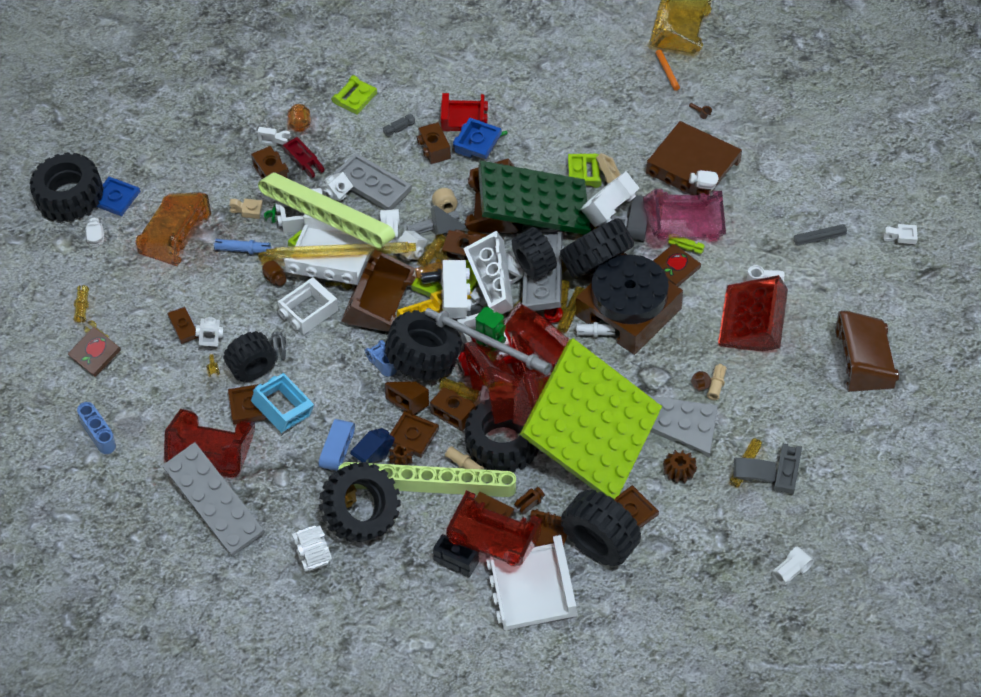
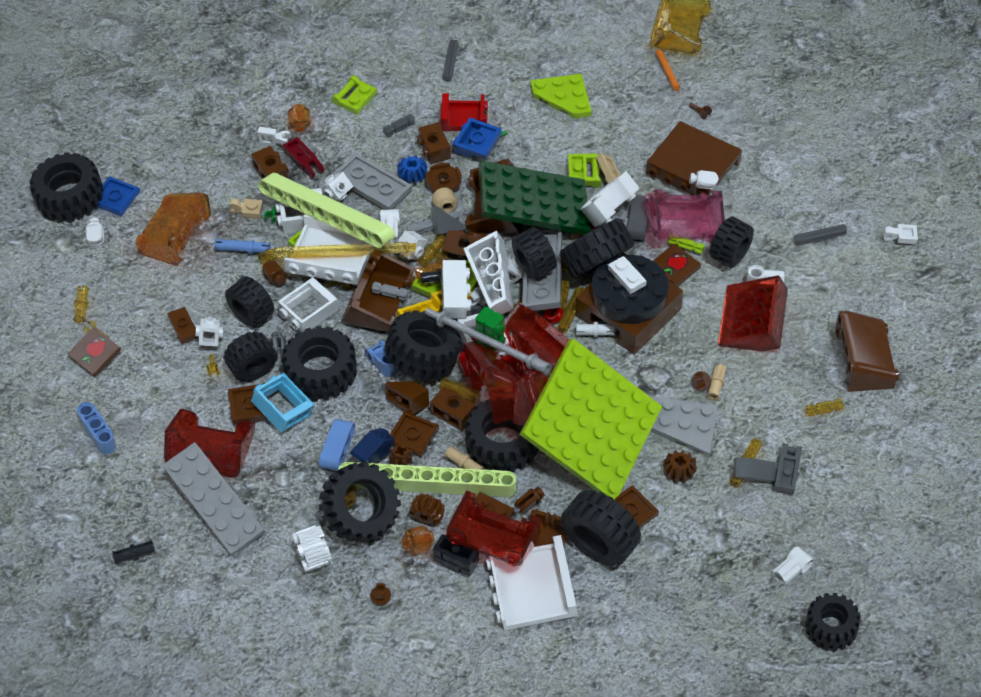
none -> black pin [112,540,155,564]
none -> black tyre [225,276,275,327]
none -> black tyre [282,326,357,401]
none -> reddish brown plate [370,583,391,605]
none -> light grey axle [372,282,408,300]
none -> blue gear [397,155,427,184]
none -> clear orange head [402,526,434,554]
none -> reddish brown gear [410,494,445,525]
none -> reddish brown plate [425,163,462,194]
none -> dark grey axle [443,39,458,81]
none -> lime plate [530,73,592,118]
none -> white plate [608,256,646,294]
none -> black tyre [709,216,754,268]
none -> clear yellow axle [805,398,844,416]
none -> black tyre [805,593,861,651]

